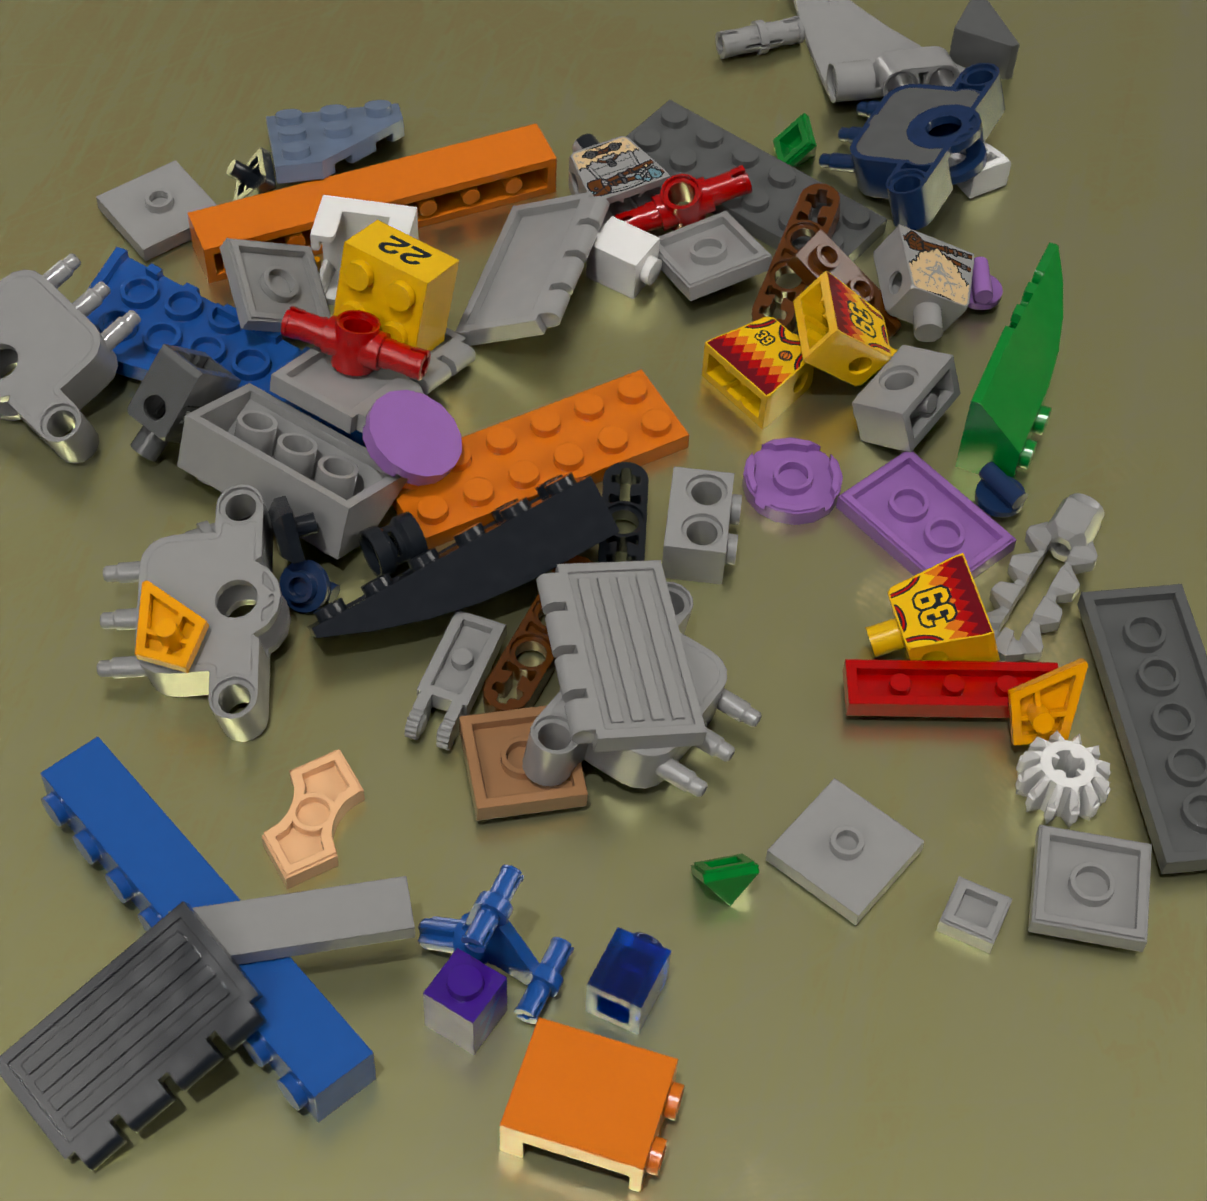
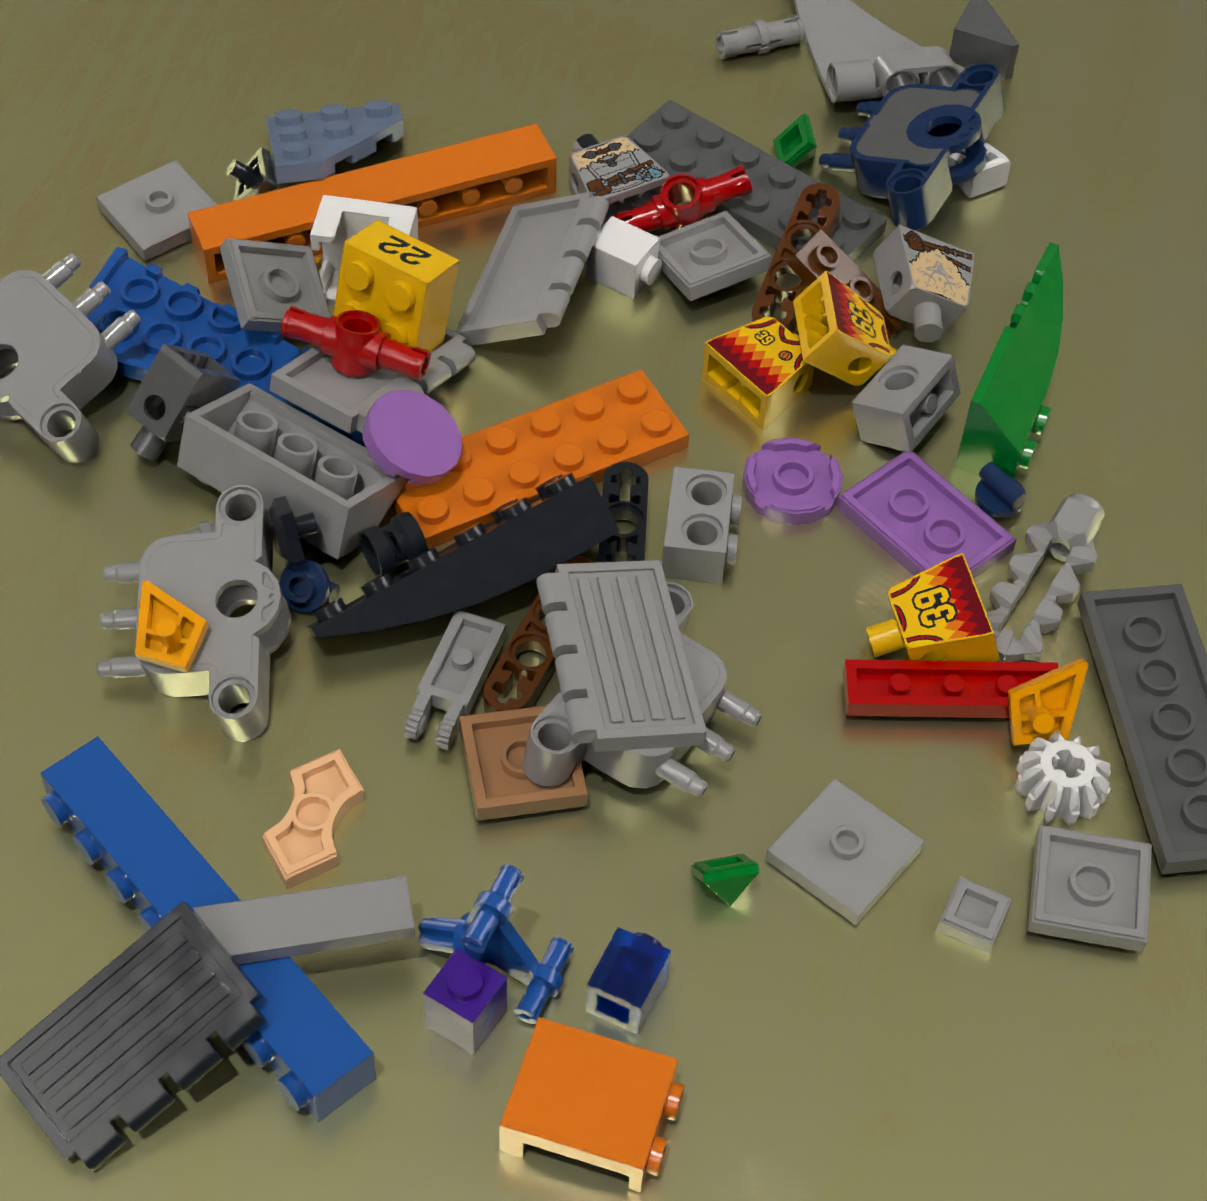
medium lavender plate [968,257,1003,310] -> none

